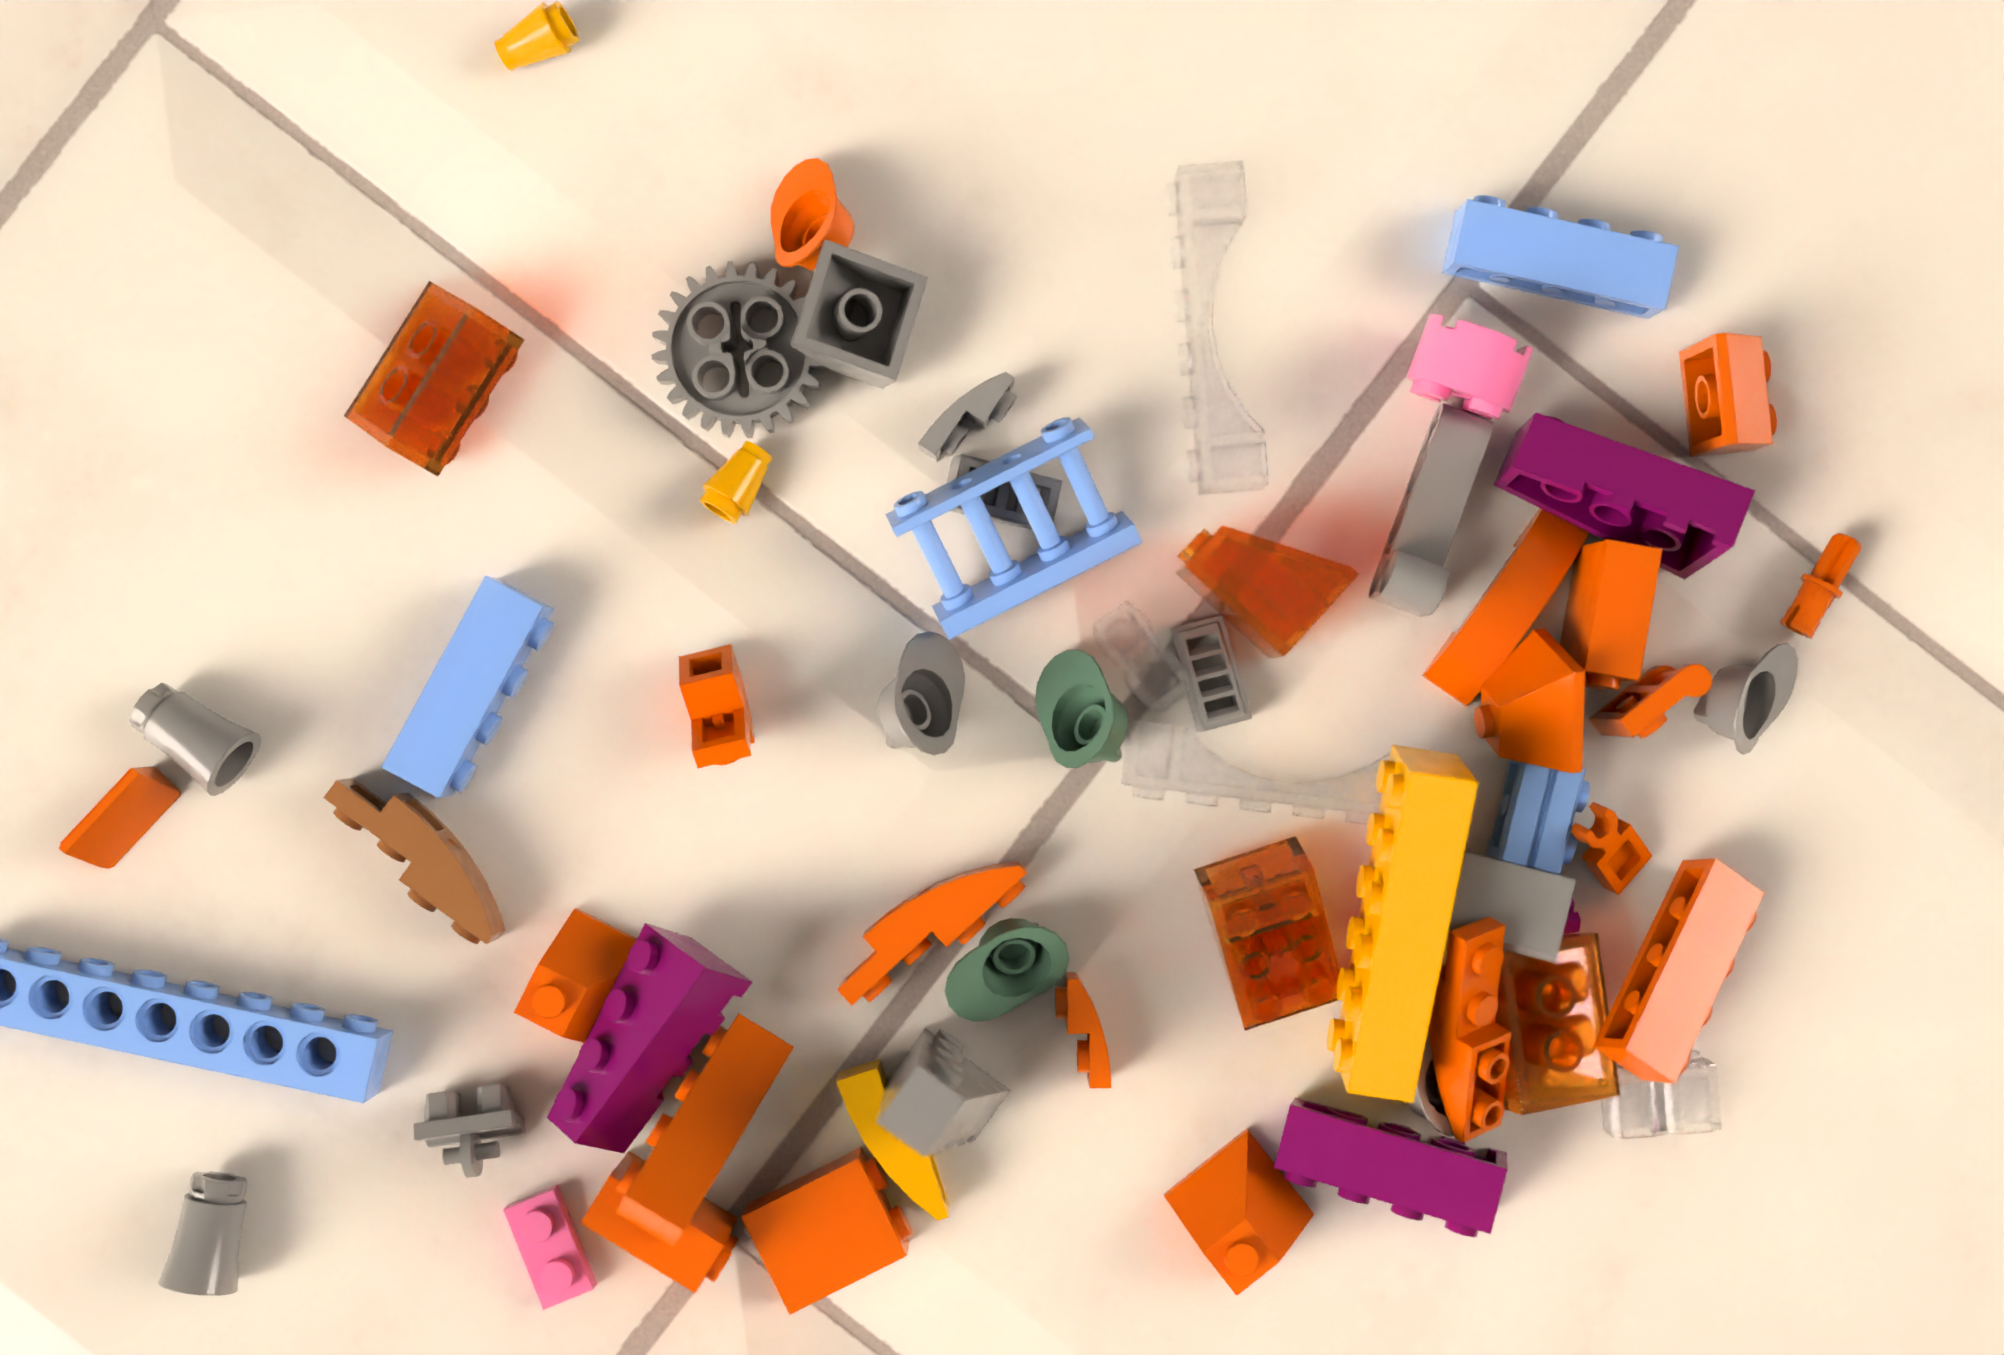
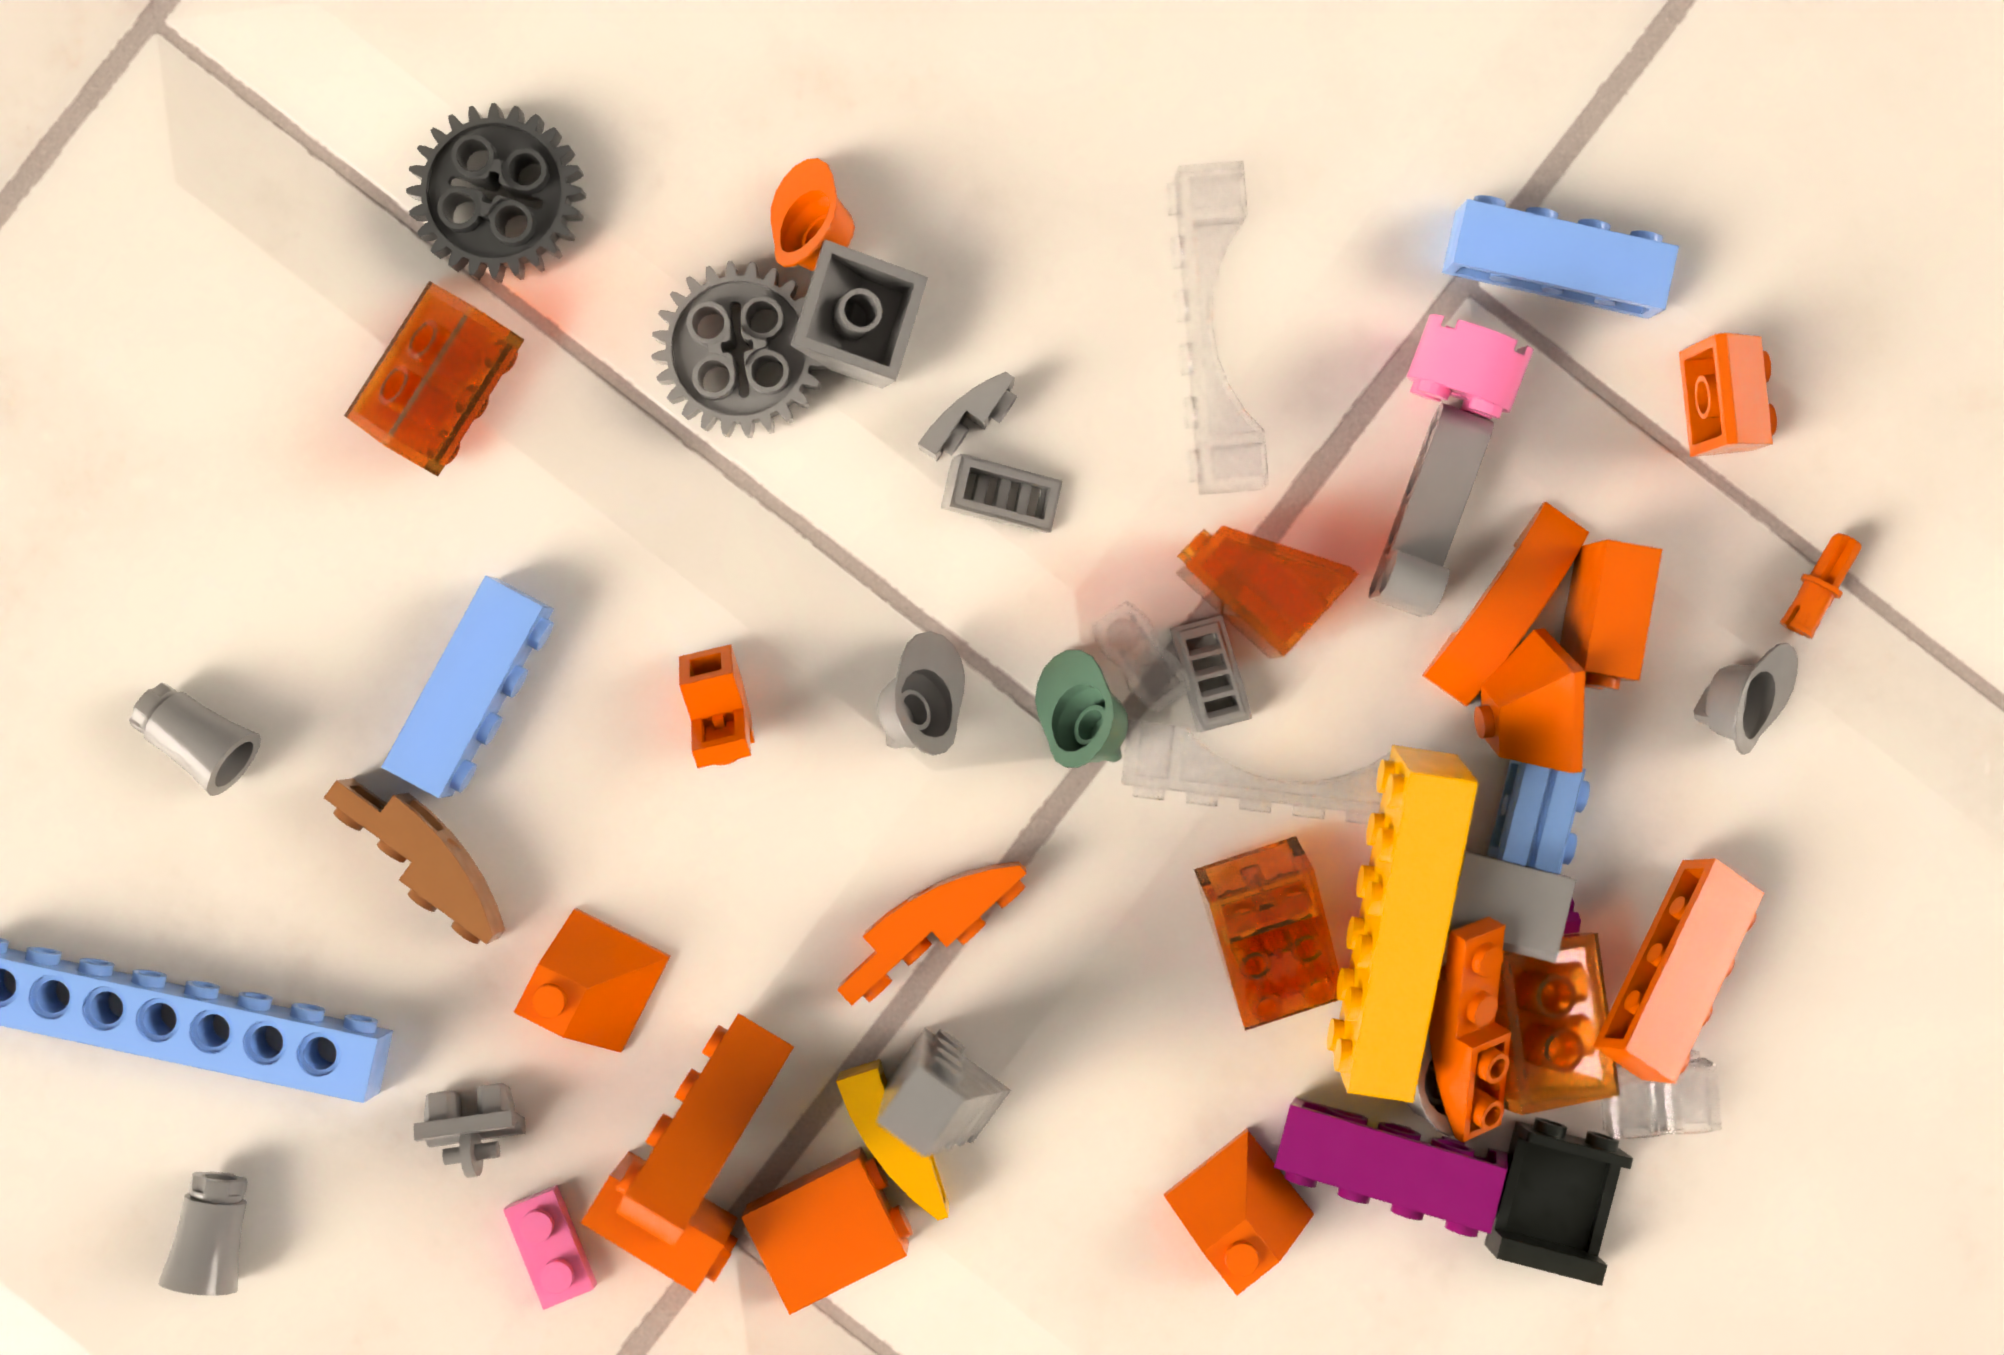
orange slope [59,766,181,869] -> none
yellow cone [494,1,580,71] -> none
magenta wedge [547,923,753,1153] -> none
yellow cone [700,441,772,524] -> none
light blue fence [885,417,1143,640] -> none
sand green piece [945,918,1069,1021] -> none
orange slope [1055,972,1111,1088] -> none
magenta wedge [1493,413,1755,580] -> none
orange plate [1571,802,1652,895] -> none
orange plate [1588,664,1712,738] -> none
none -> dark grey gear [406,103,586,283]
none -> pearl dark grey panel [1484,1117,1633,1286]

